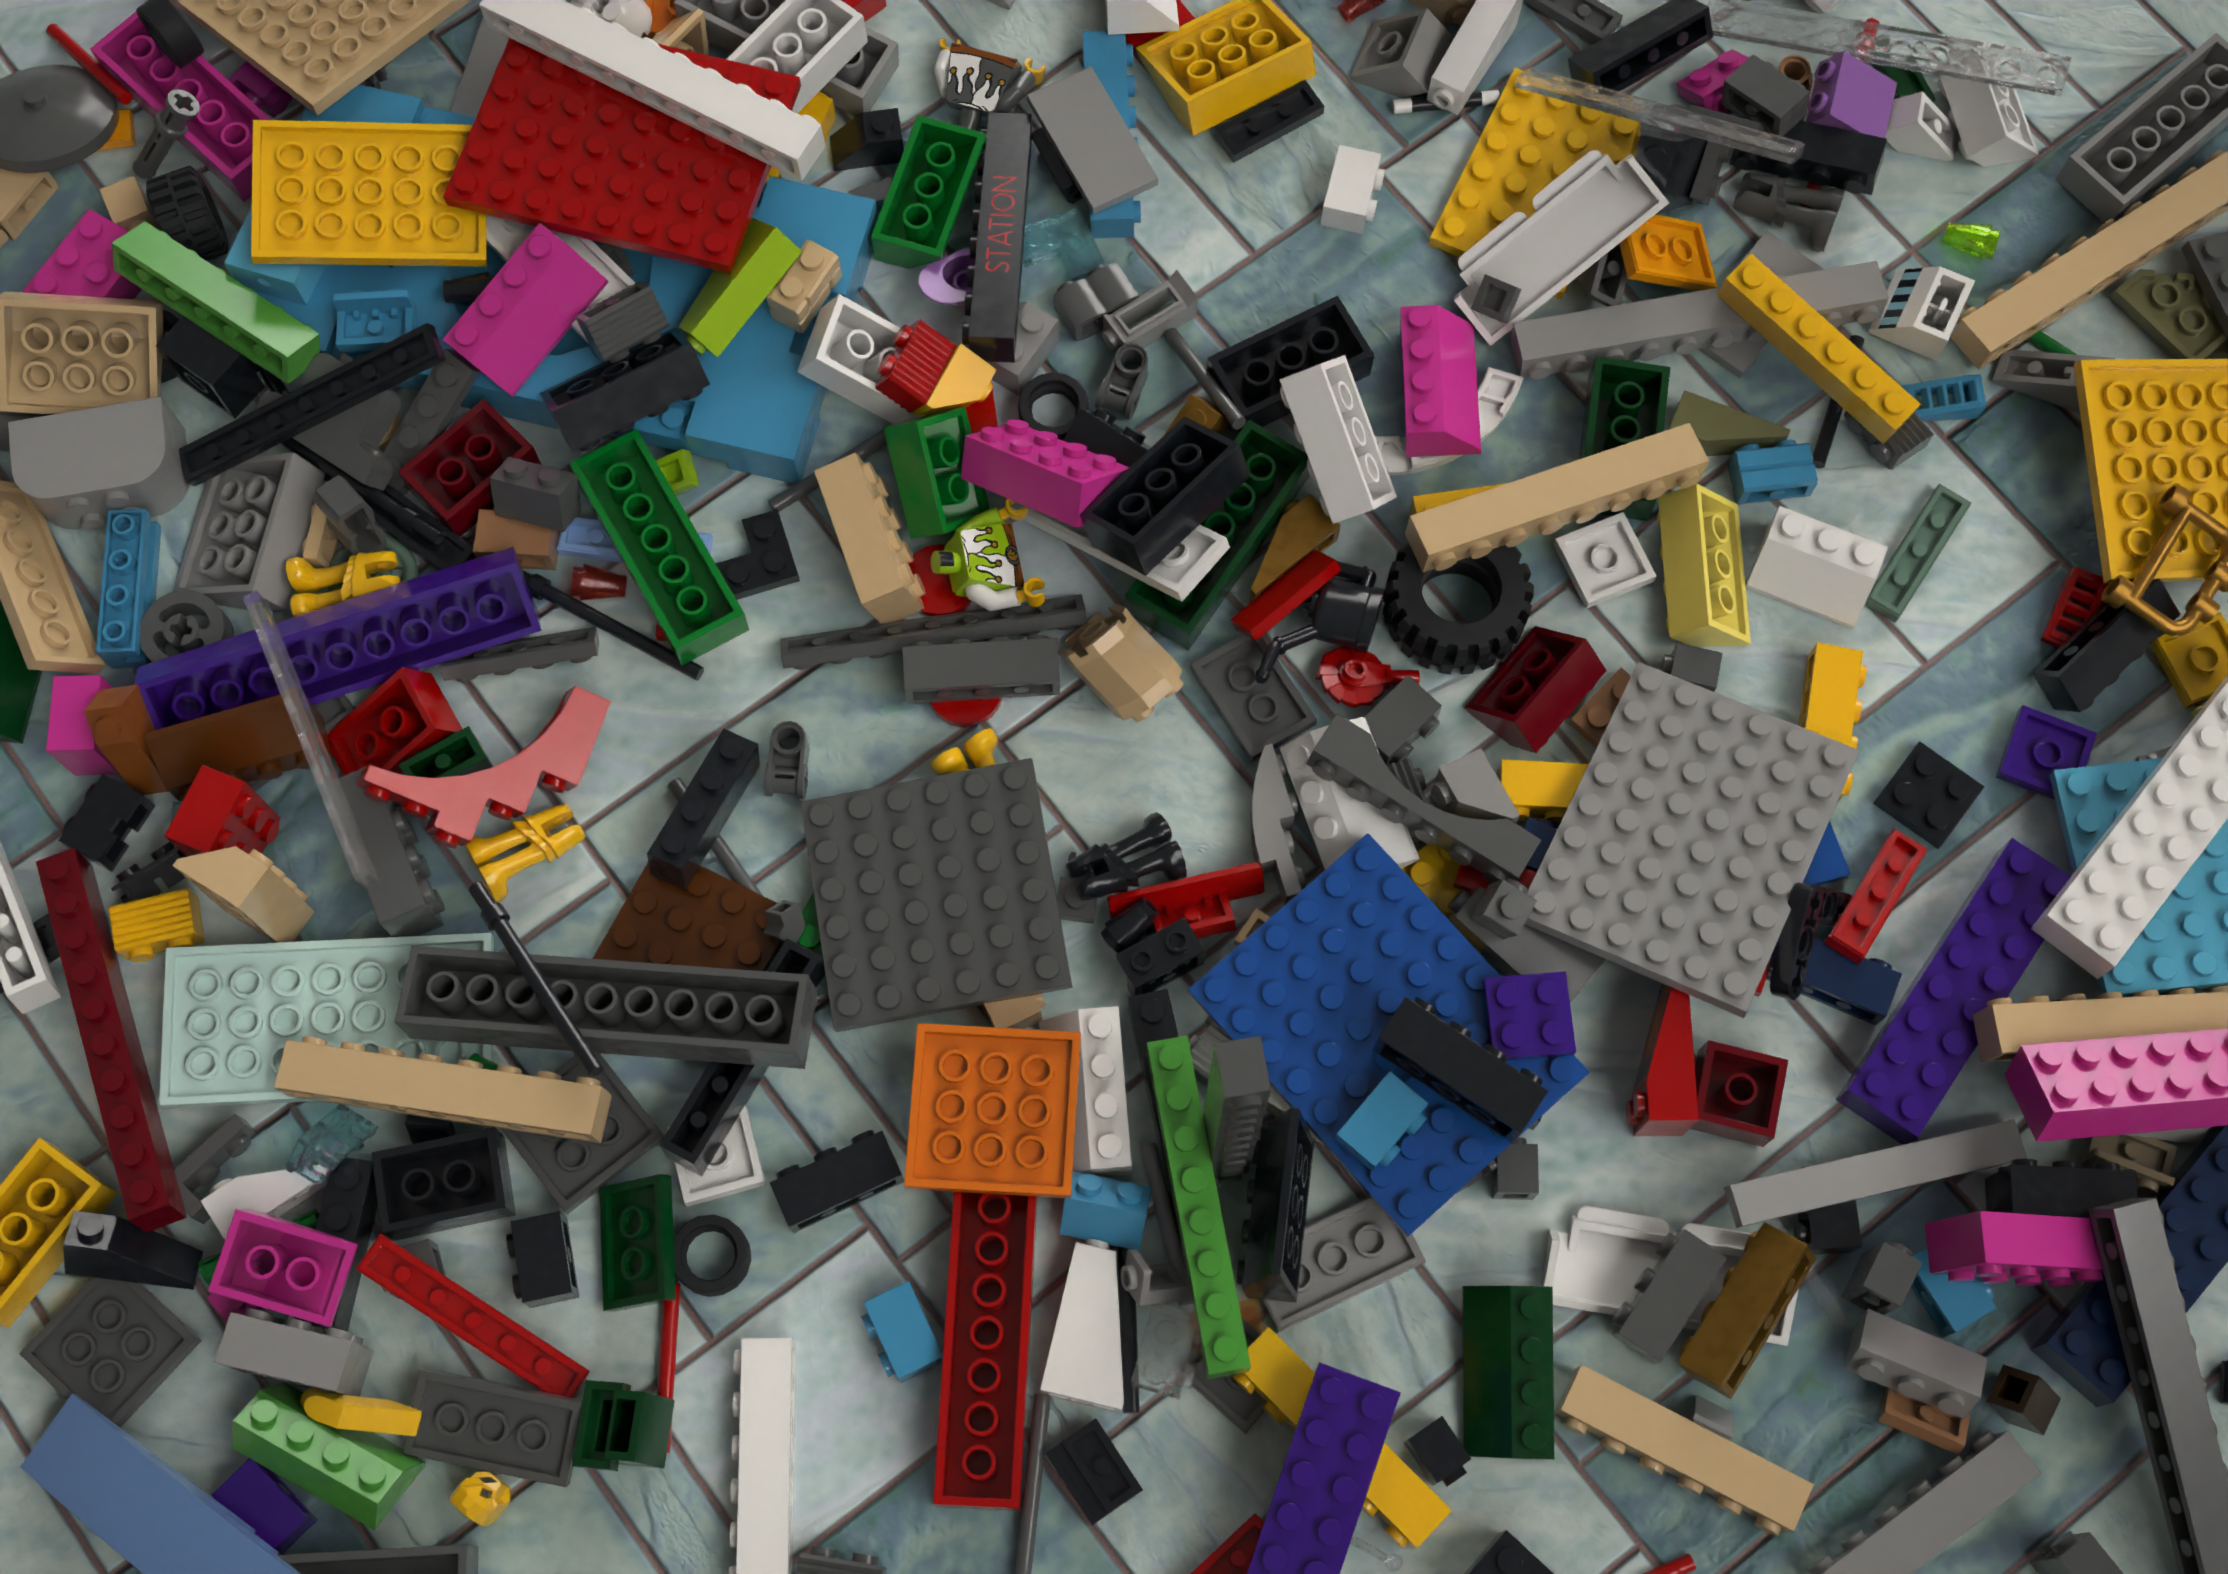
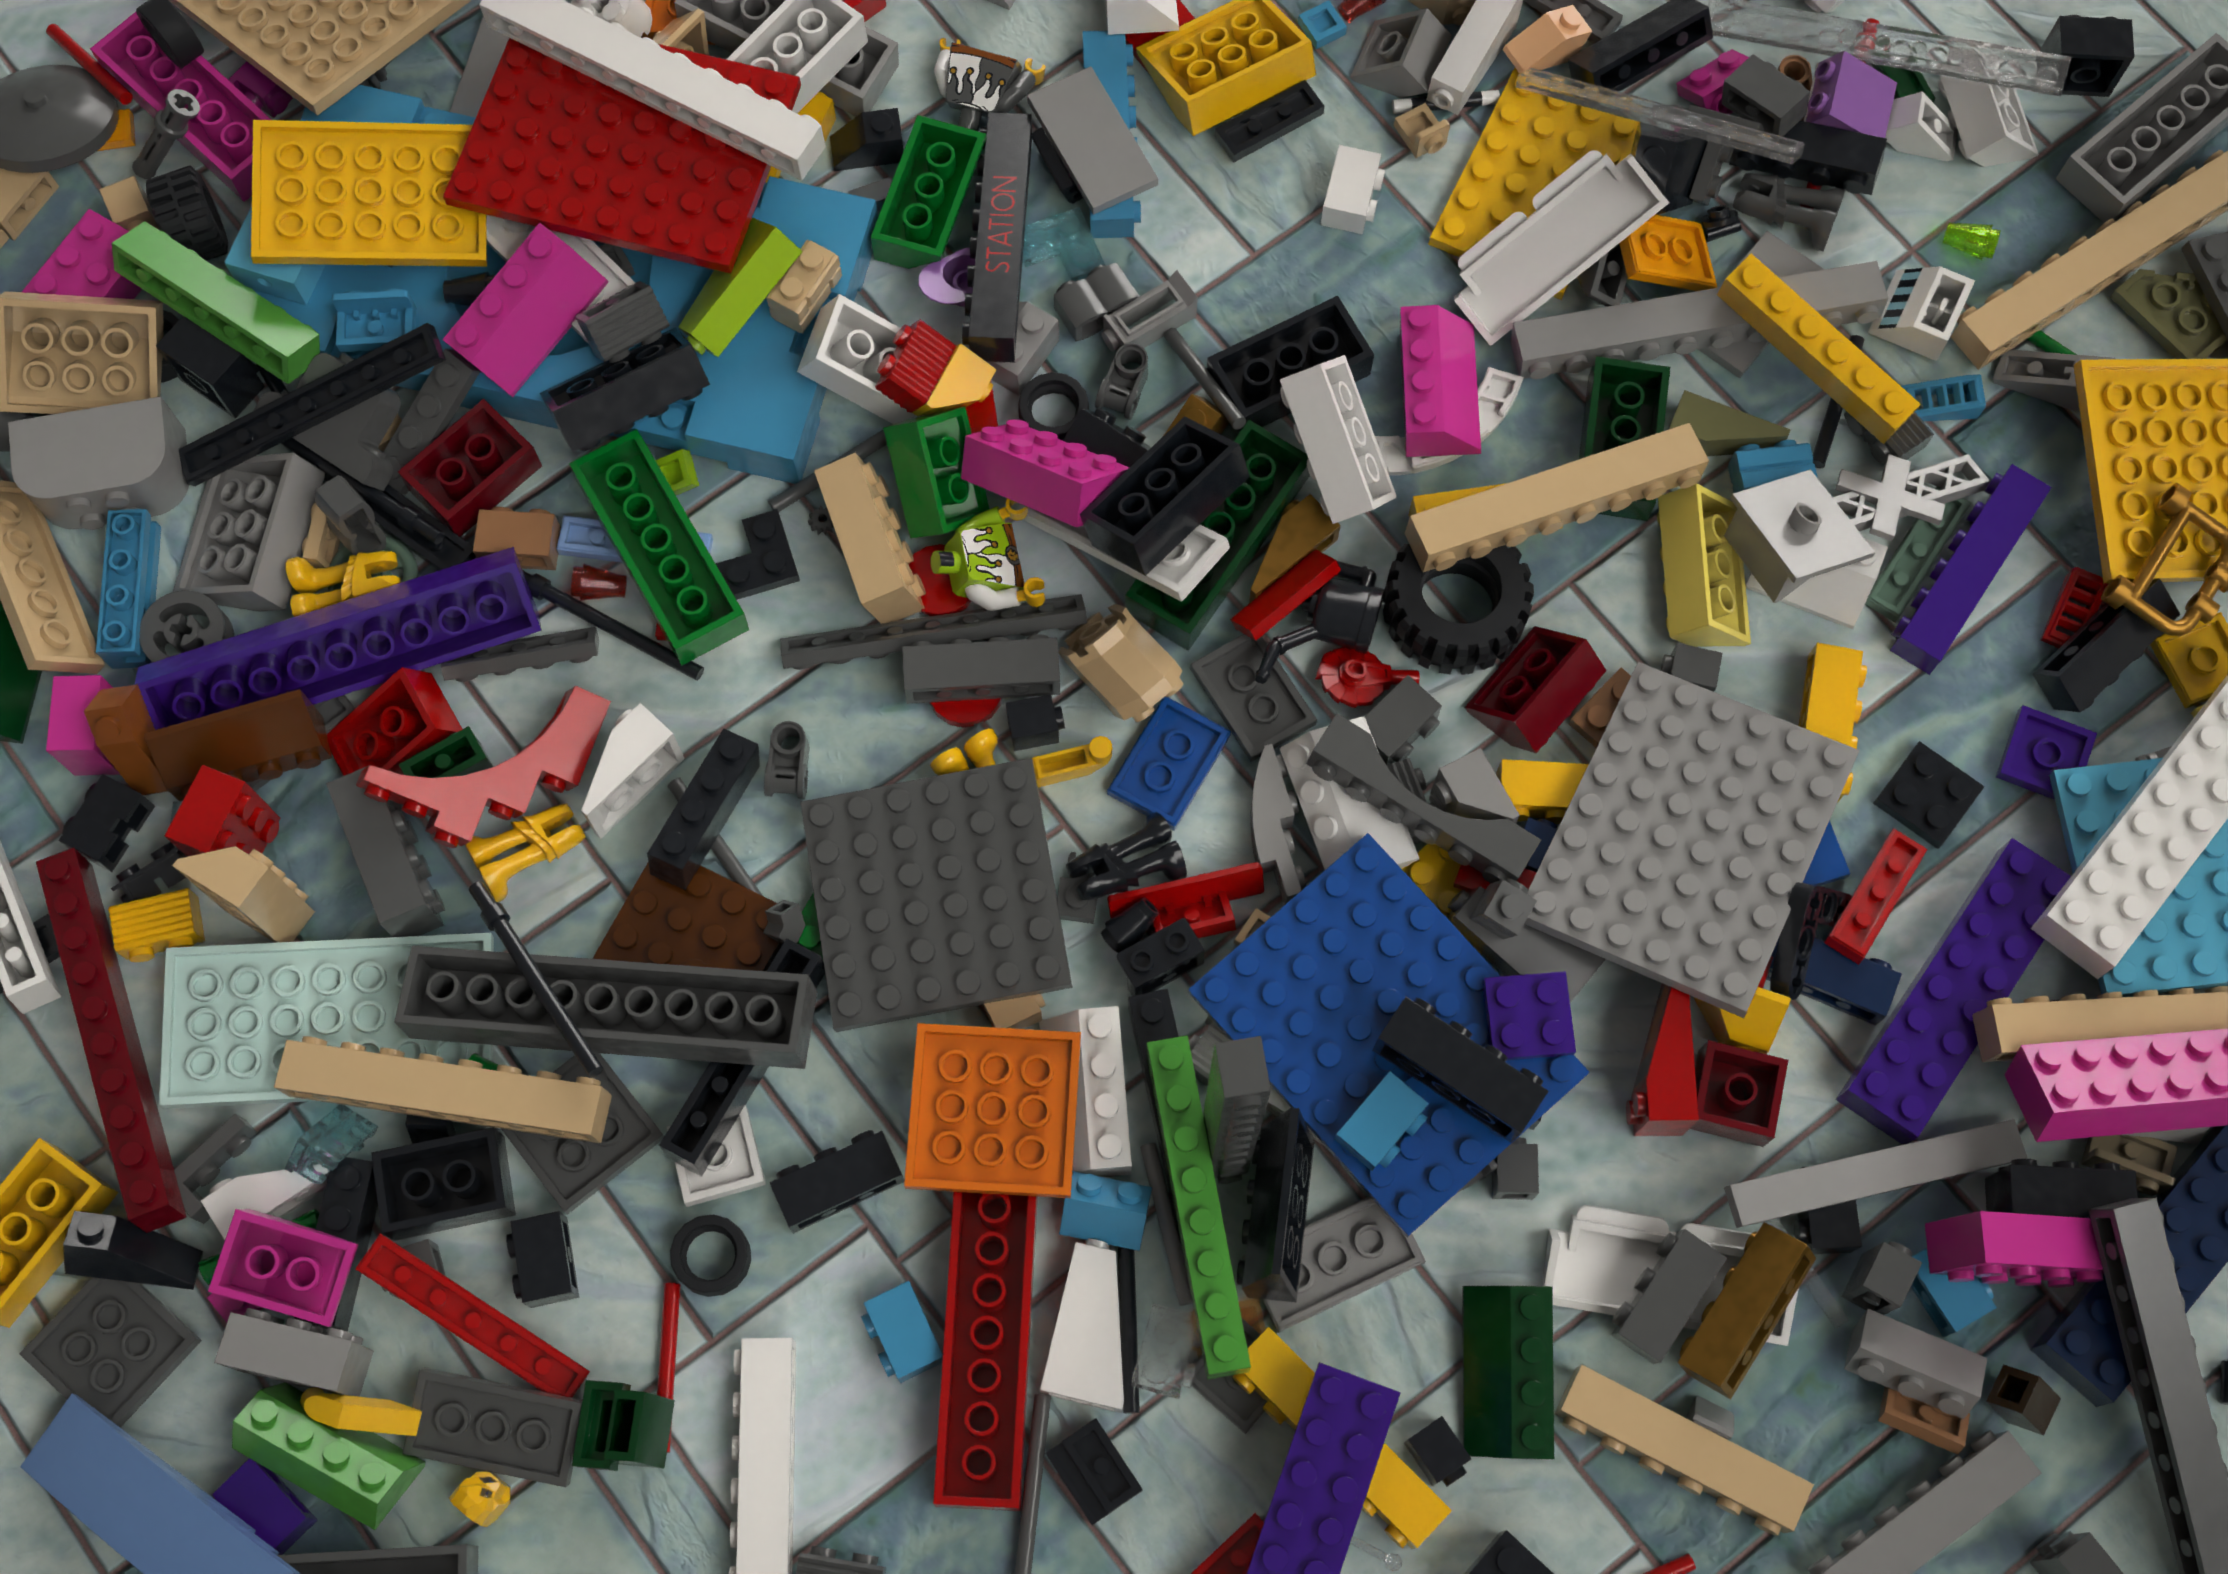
clear tile [243,590,380,888] -> none
dark grey brick [490,457,581,532] -> none
dark green plate [599,1174,676,1312] -> none
light grey bracket [1121,1249,1186,1306] -> none
dark grey plate [1471,274,1522,324] -> none
white plate [1553,512,1657,609] -> none
none -> white slope [581,703,685,839]
none -> dark grey piece [808,505,834,536]
none -> black brick [1005,694,1065,751]
none -> yellow piece [1032,736,1112,788]
none -> blue tile [1107,696,1231,831]
none -> dark azure plate [1298,0,1347,49]
none -> tan bracket [1394,103,1450,158]
none -> light nougat slope [1502,5,1592,76]
none -> yellow slope [1694,987,1791,1054]
none -> black plate [1701,205,1741,242]
none -> piece [1724,454,1990,603]
none -> dark purple brick [1890,464,2052,675]
none -> black brick [2036,15,2135,97]

